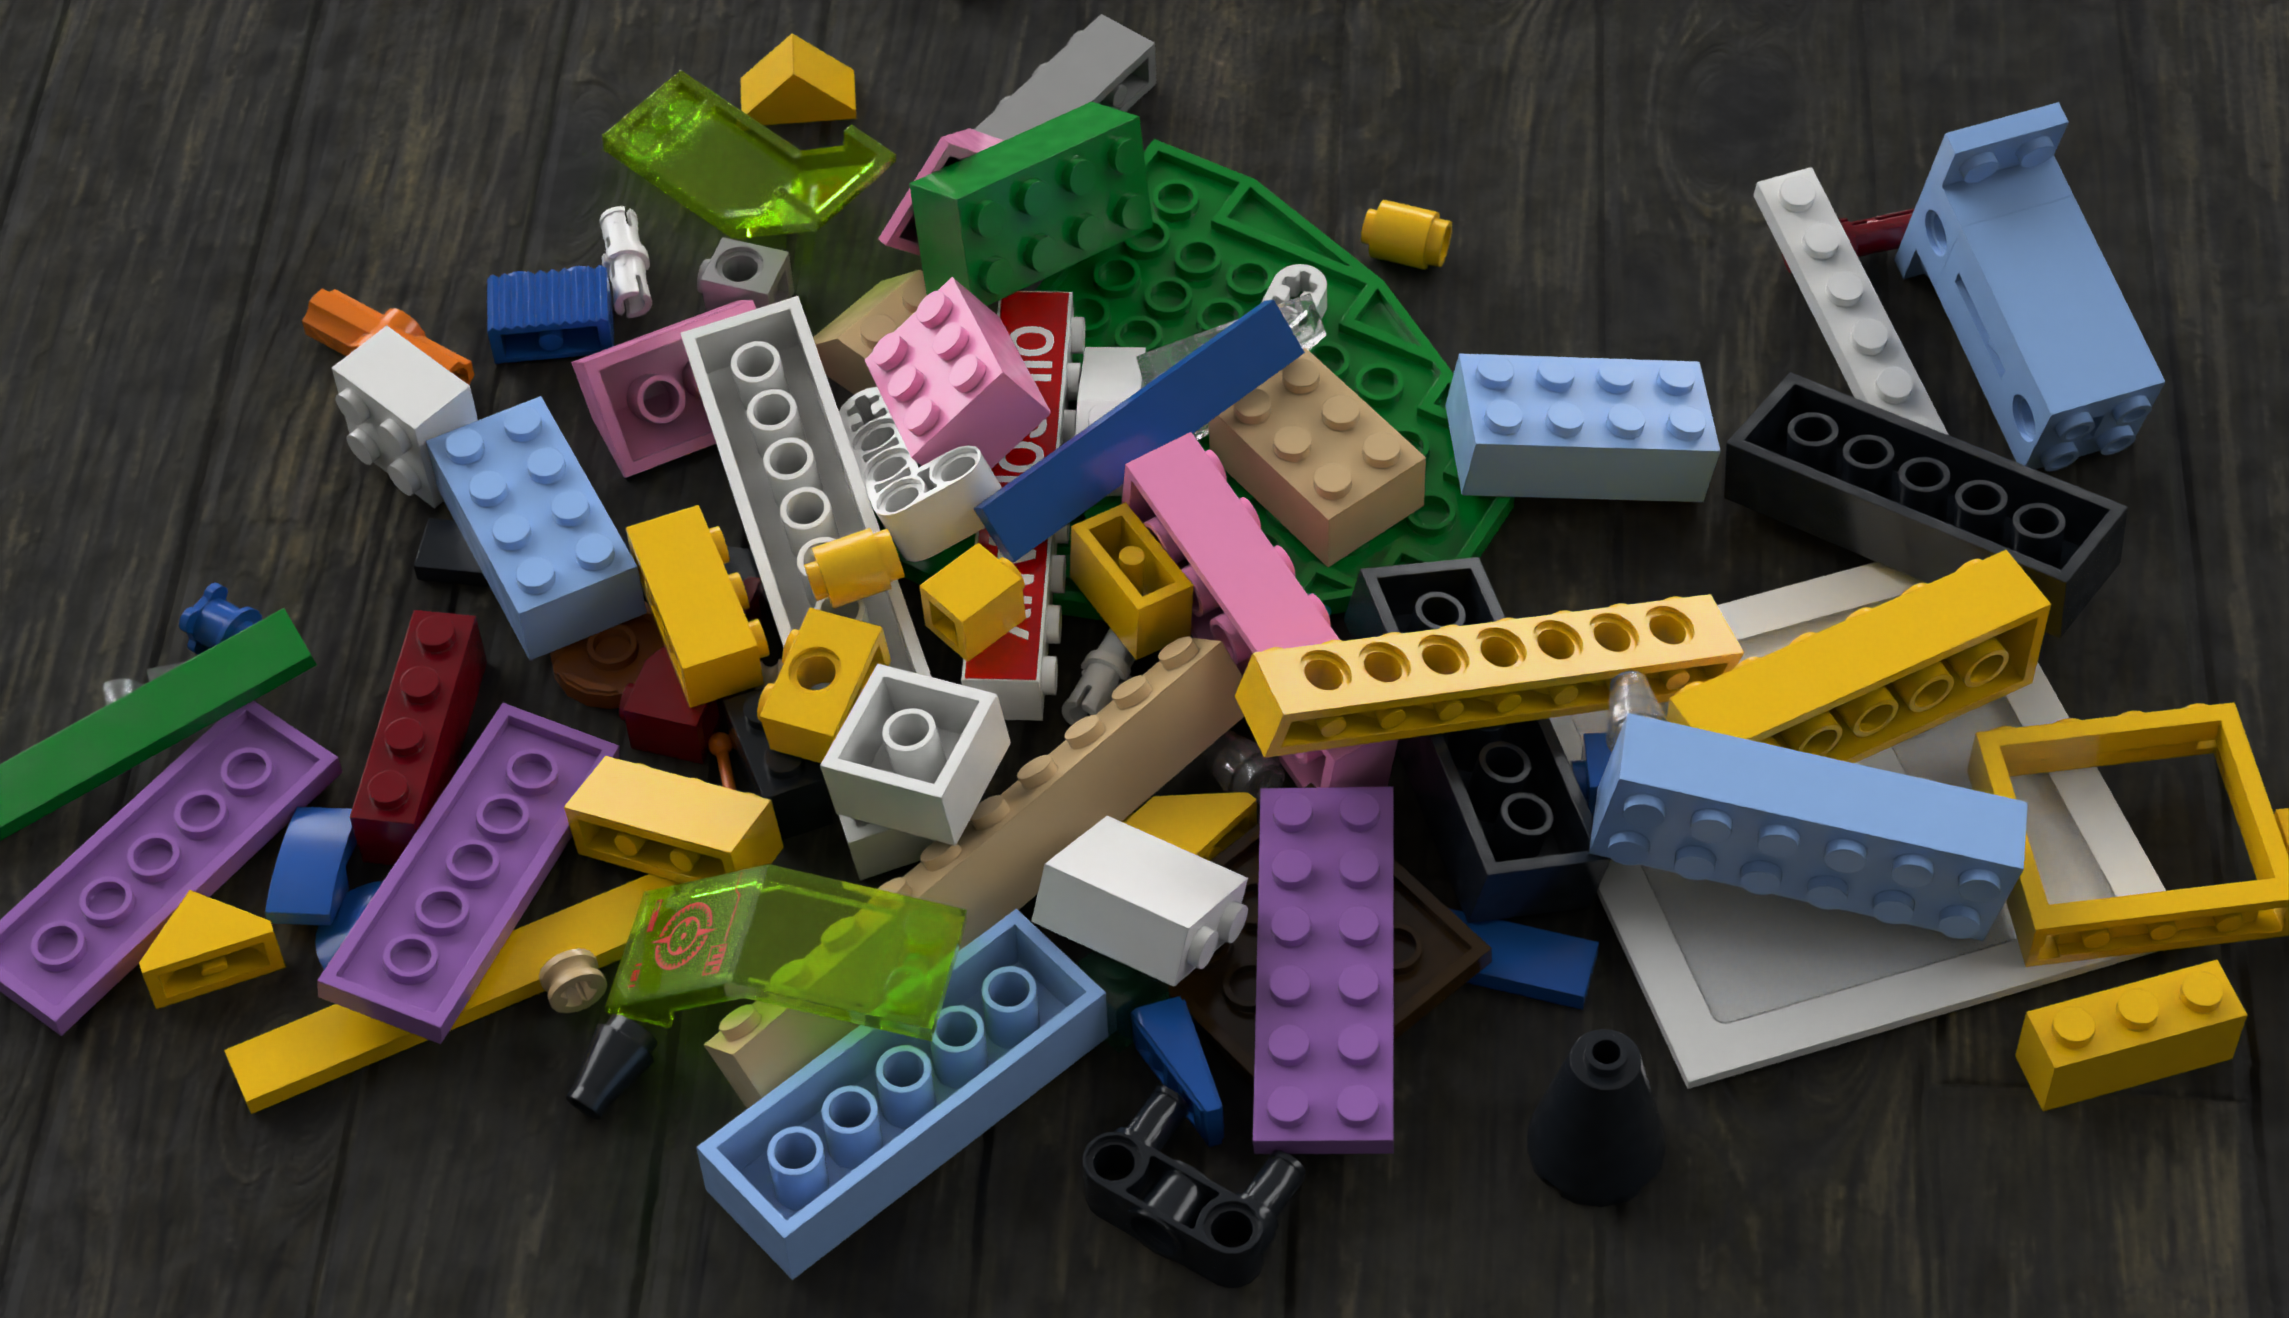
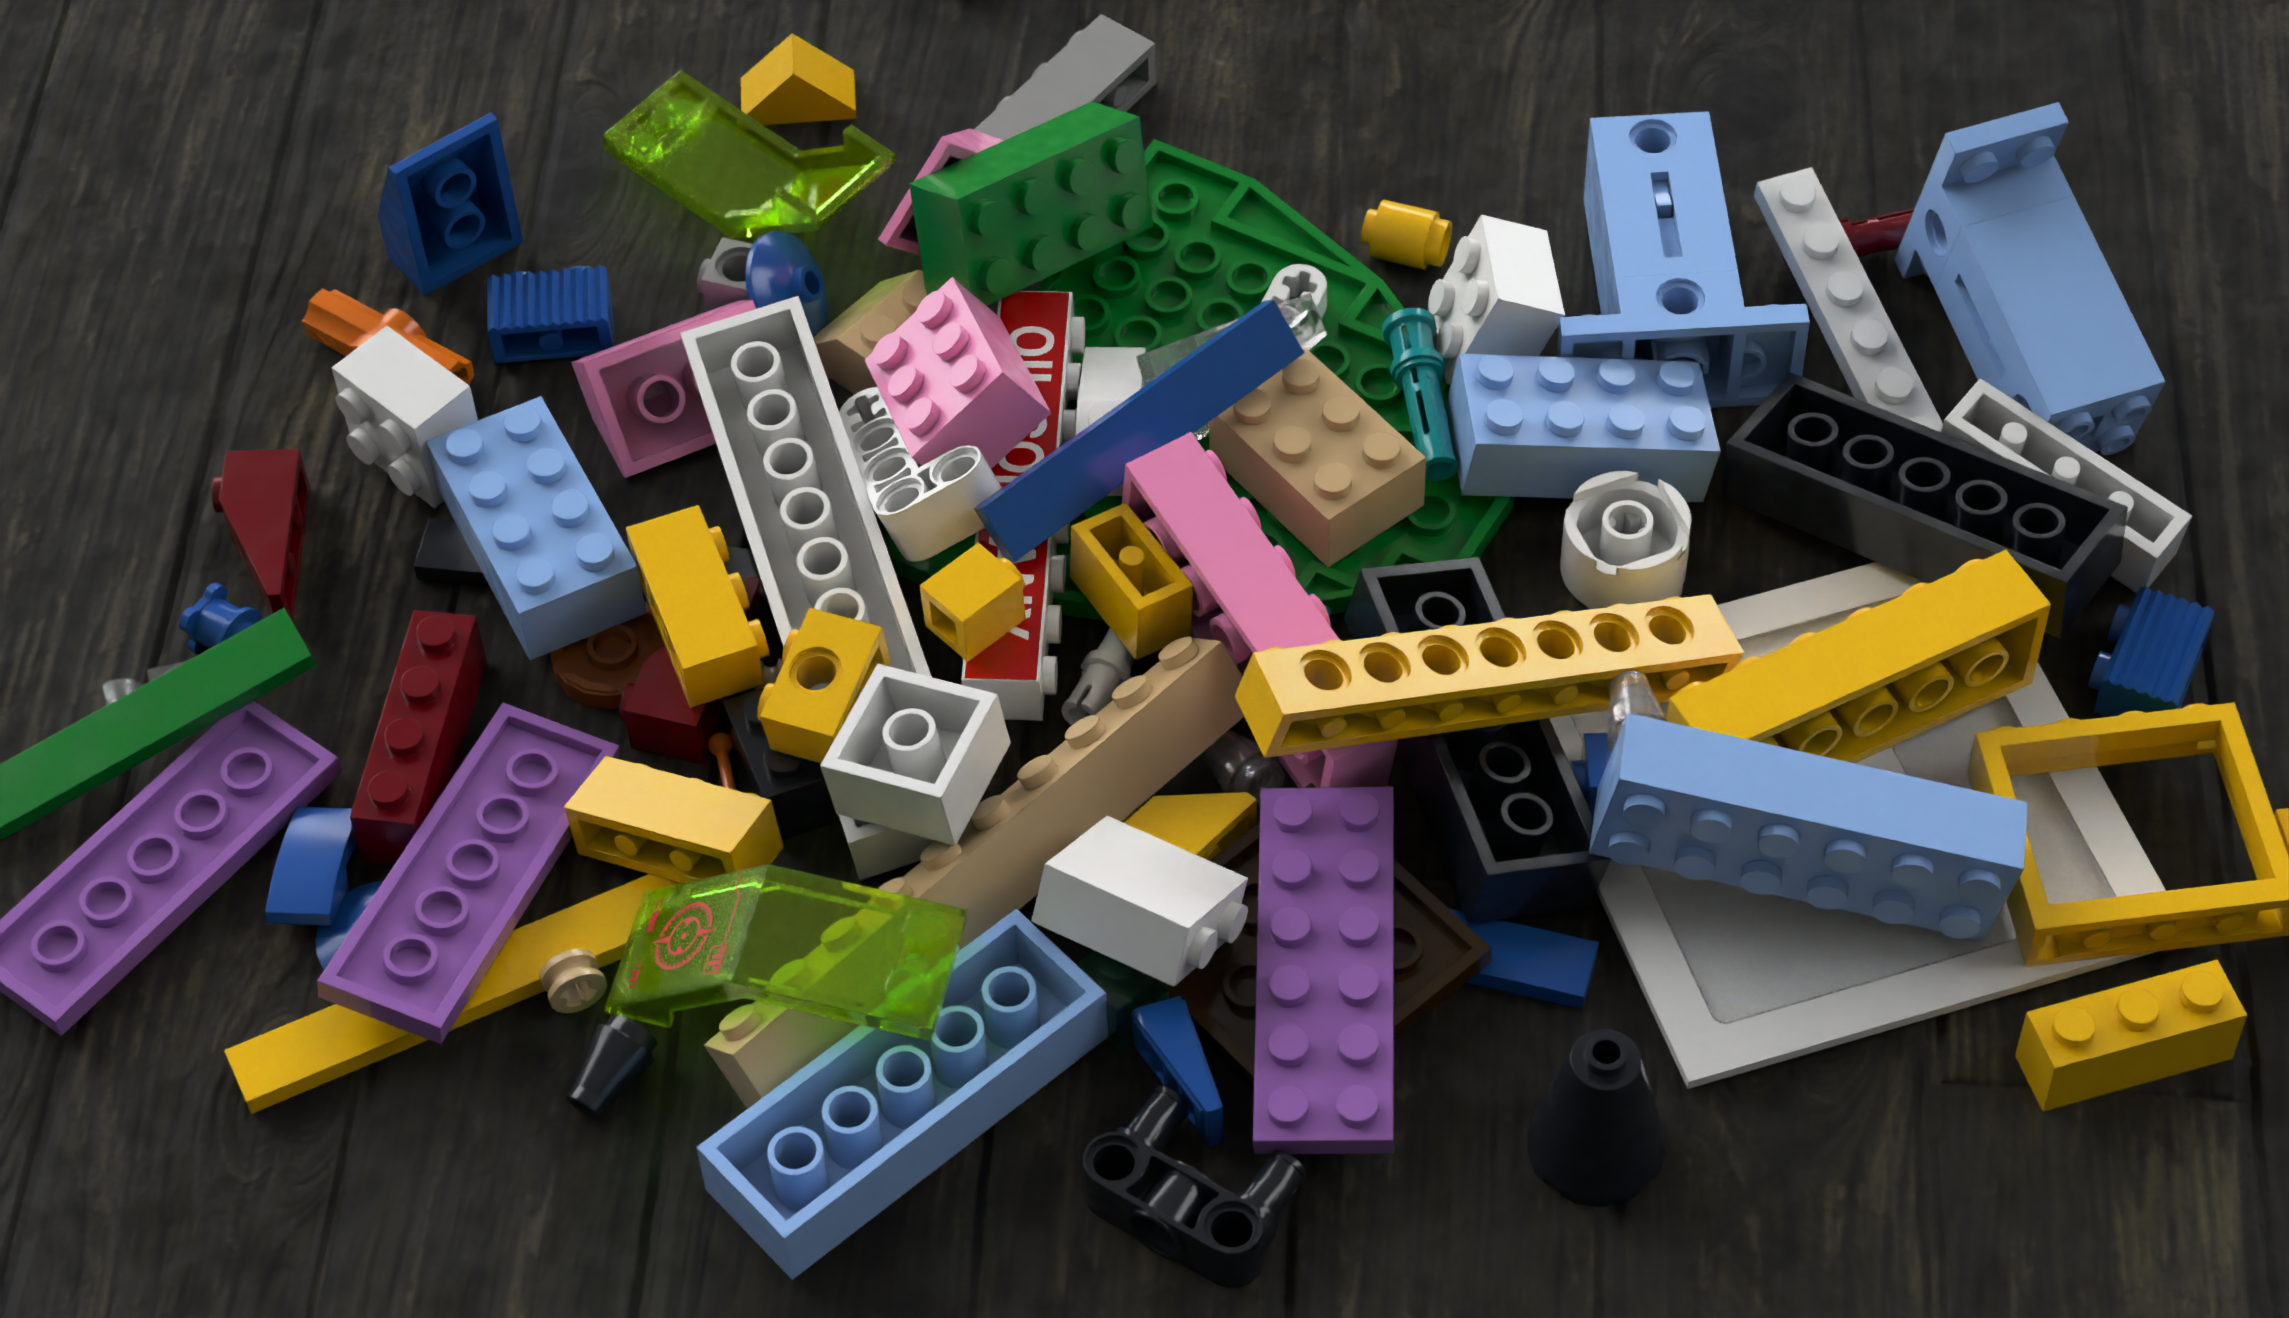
yellow slope [139,890,286,1009] -> none
white pin [600,206,652,318] -> none
yellow brick [804,528,905,609] -> none
none -> dark red slope [212,449,311,622]
none -> blue slope [378,113,523,297]
none -> blue dish [745,231,828,338]
none -> teal pin [1381,308,1459,482]
none -> white brick [1428,214,1565,385]
none -> light blue brick [1556,111,1810,408]
none -> white brick [1560,471,1692,610]
none -> white brick [1941,378,2192,593]
none -> blue brick [2088,586,2214,717]

